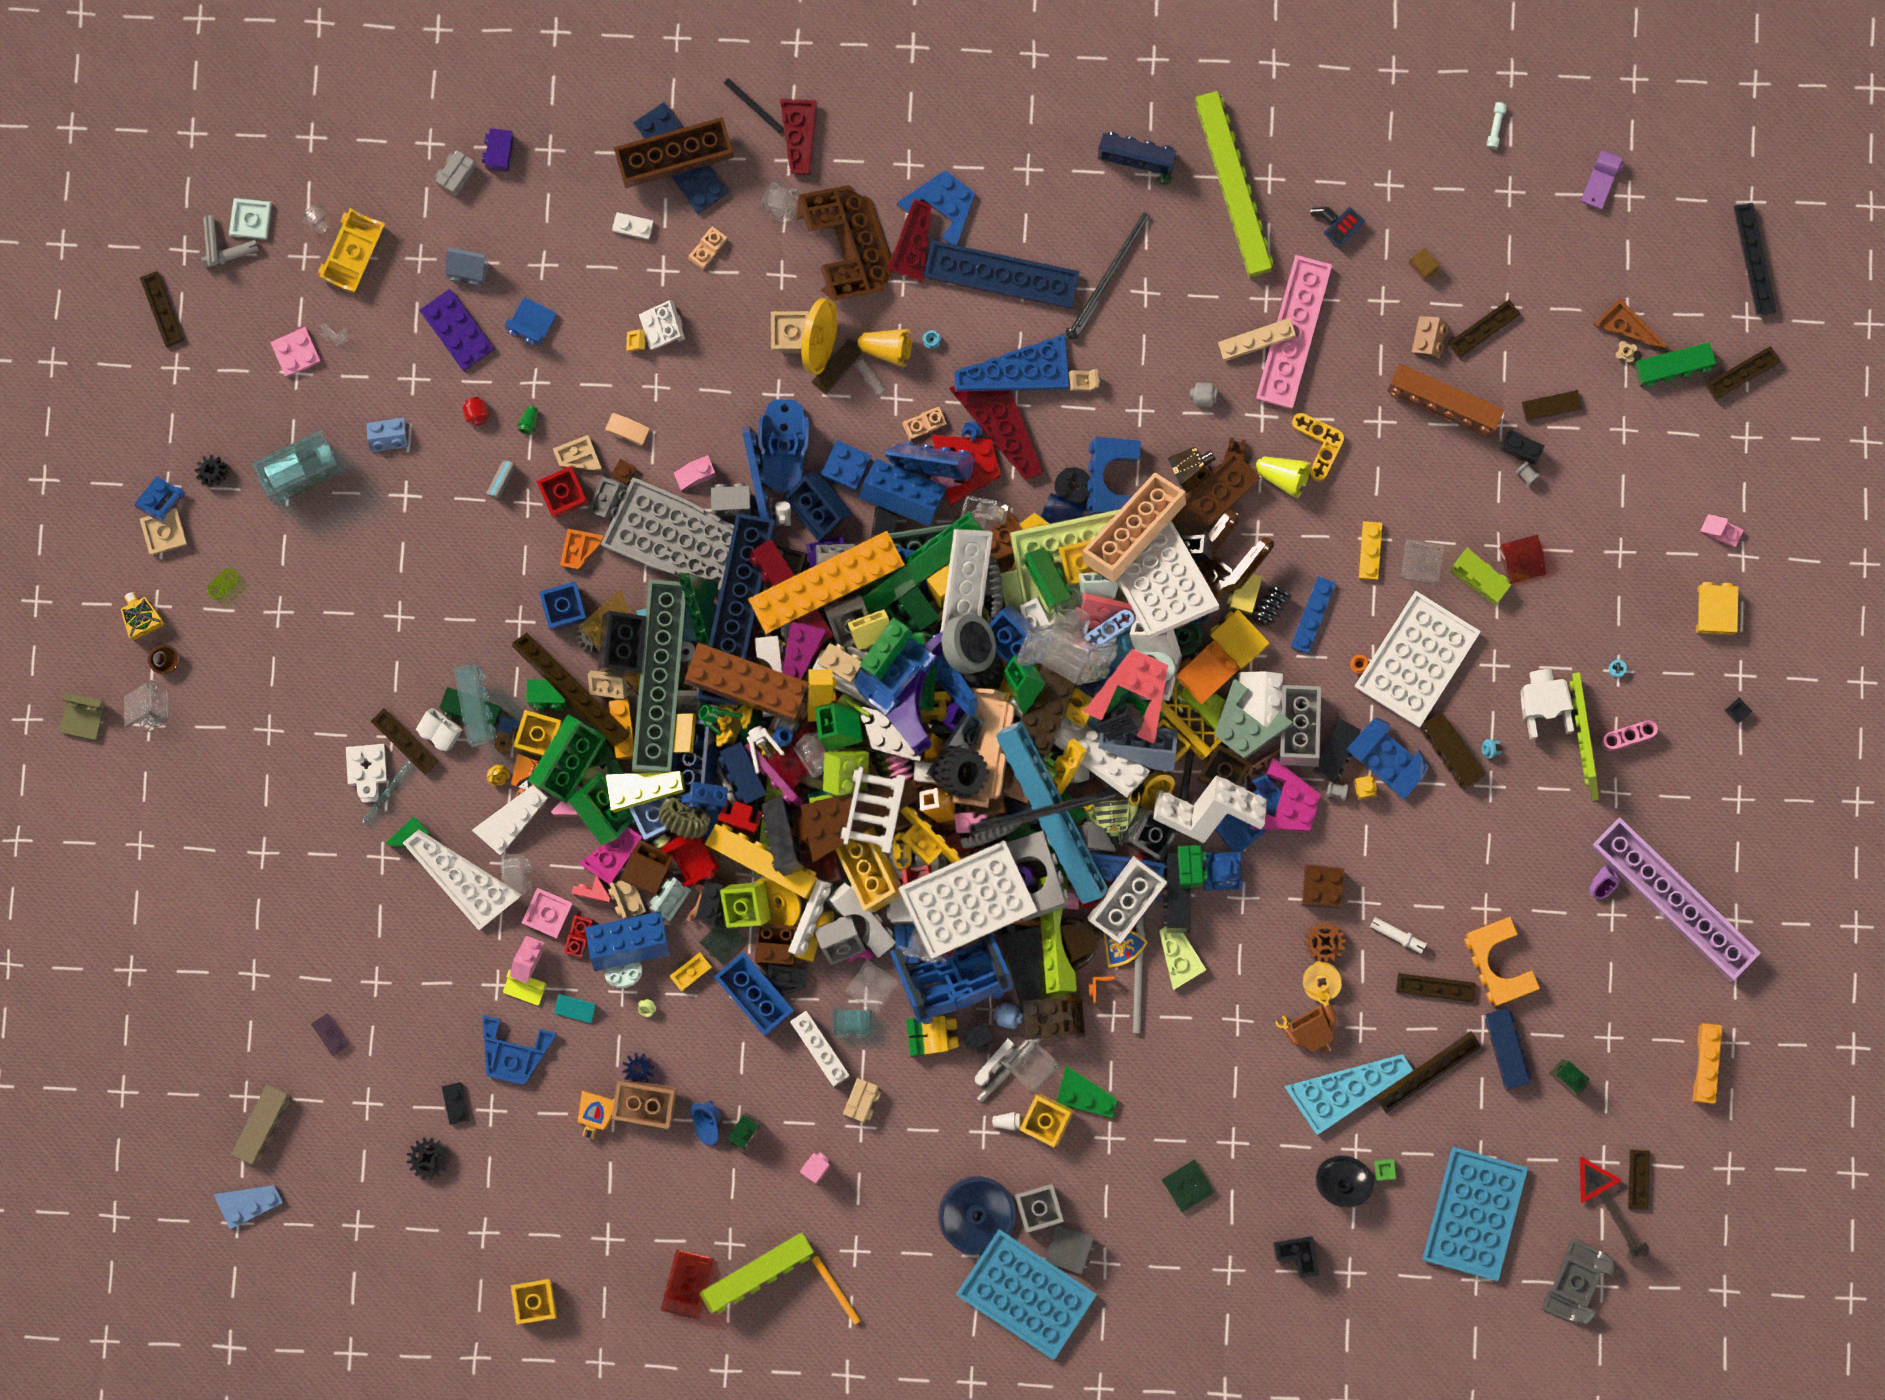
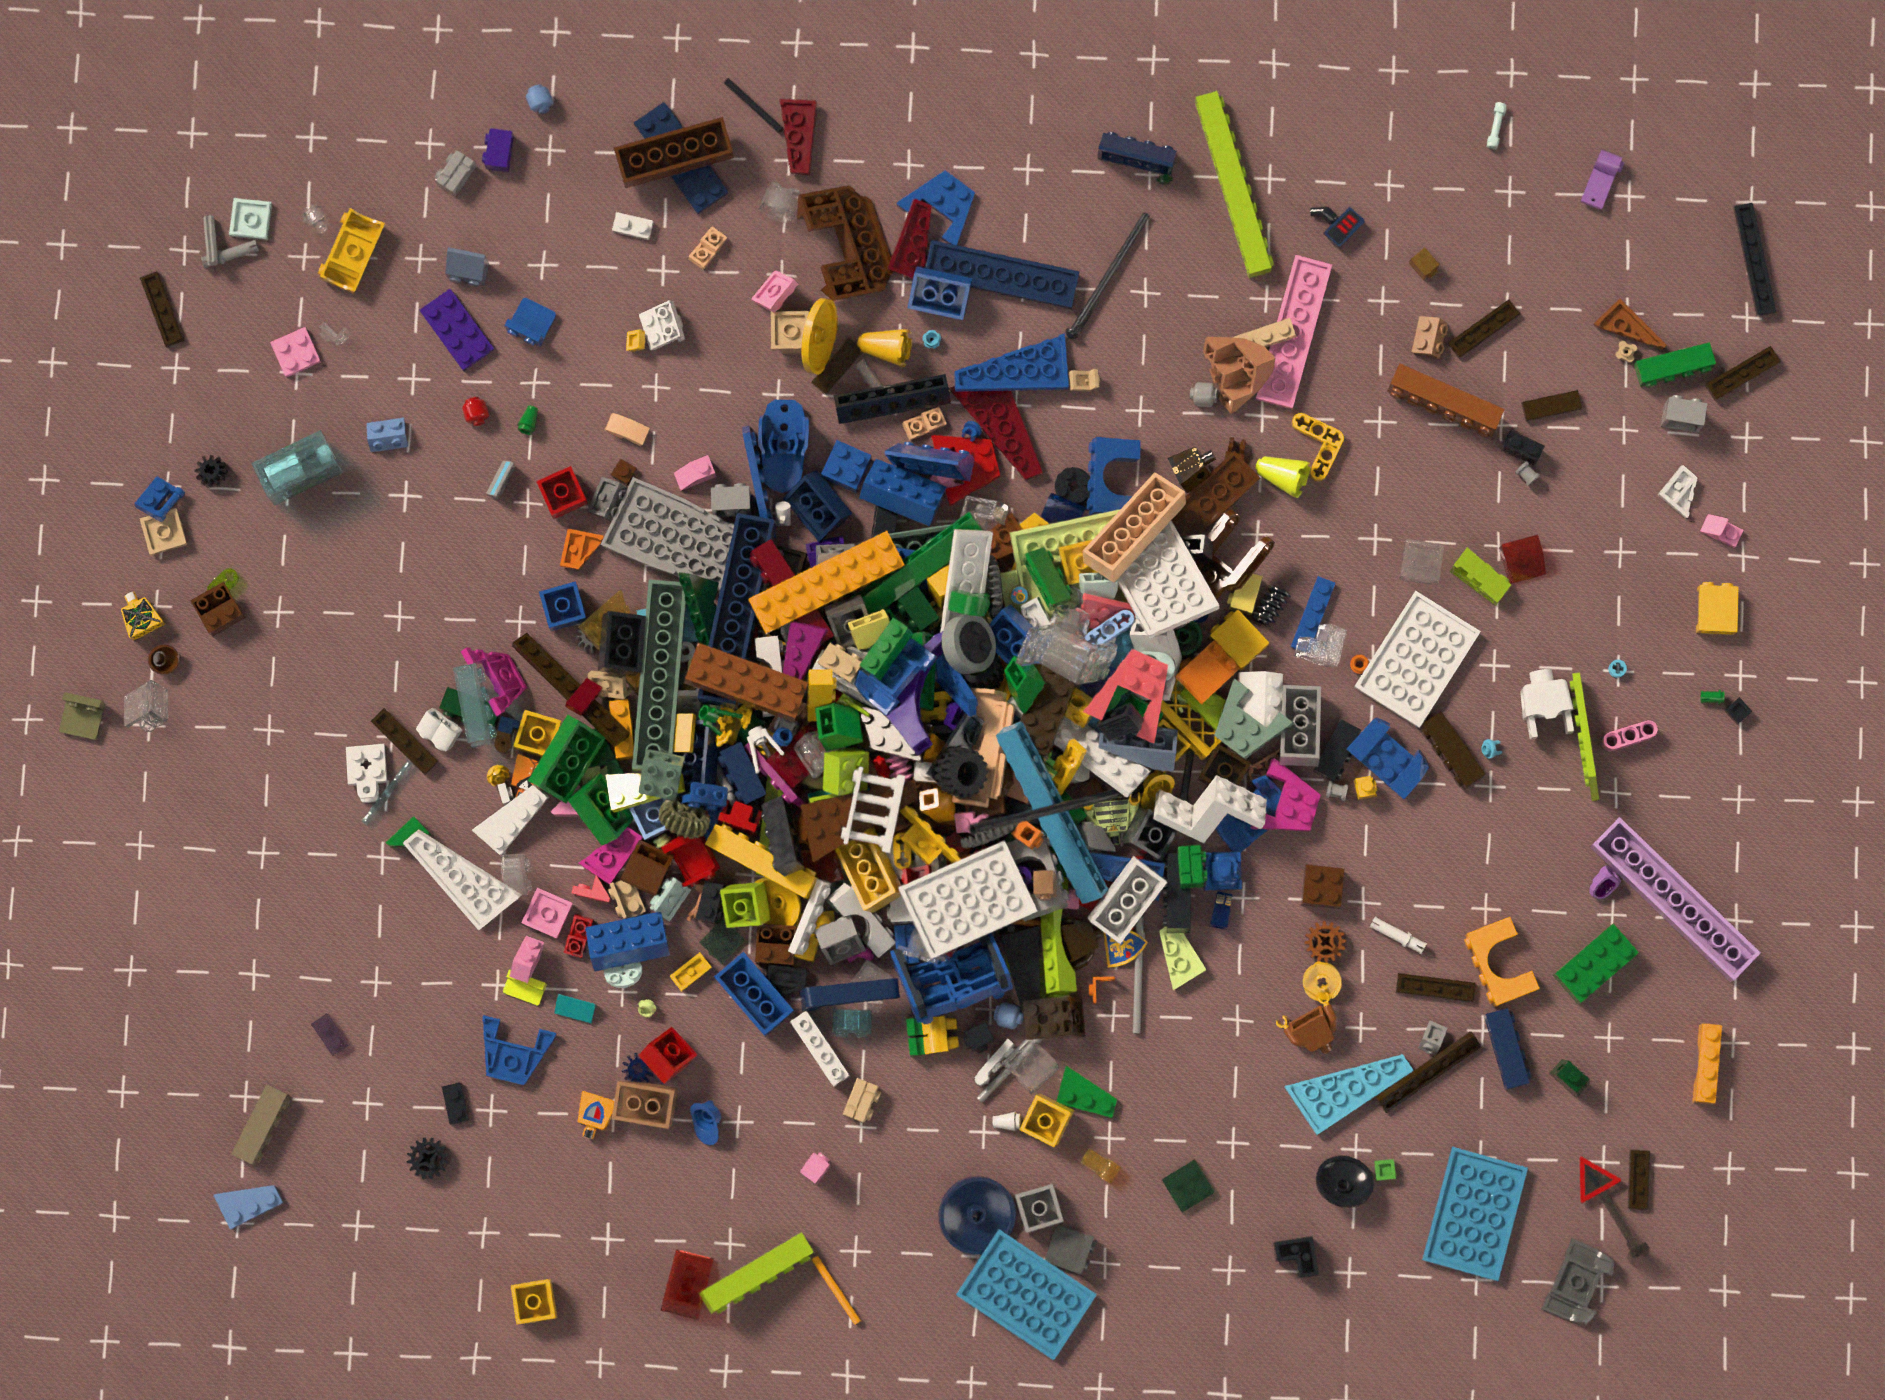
green slope [526,679,570,712] -> none
tan wing [553,435,602,471] -> none
dark green torso [727,1112,763,1154] -> none
yellow plate [1358,521,1382,580] -> none
none -> reddish brown slope [190,582,246,637]
none -> dark pink wing [461,647,527,716]
none -> white plate [498,783,514,805]
none -> medium blue head [526,84,553,114]
none -> dark red tile [565,678,603,716]
none -> sand green bracket [638,749,685,801]
none -> red brick [638,1027,697,1084]
none -> bright pink plate [752,270,798,313]
none -> dark blue beam [800,978,900,1012]
none -> black brick [833,374,951,424]
none -> red axle [874,756,890,787]
none -> blue brick [908,267,973,320]
none -> green brick [948,590,990,616]
none -> tile [1009,585,1029,605]
none -> orange brick [1012,821,1044,850]
none -> medium nougat brick [1033,870,1057,901]
none -> clear yellow piece [1080,1148,1122,1184]
none -> nougat brick [1203,337,1276,414]
none -> clear blue leg [1209,891,1233,930]
none -> clear brick [1294,624,1347,667]
none -> light grey bracket [1418,1021,1447,1055]
none -> green brick [1552,923,1639,1005]
none -> white wing [1658,465,1697,518]
none -> light grey brick [1660,395,1707,433]
none -> green pin [1700,690,1725,705]

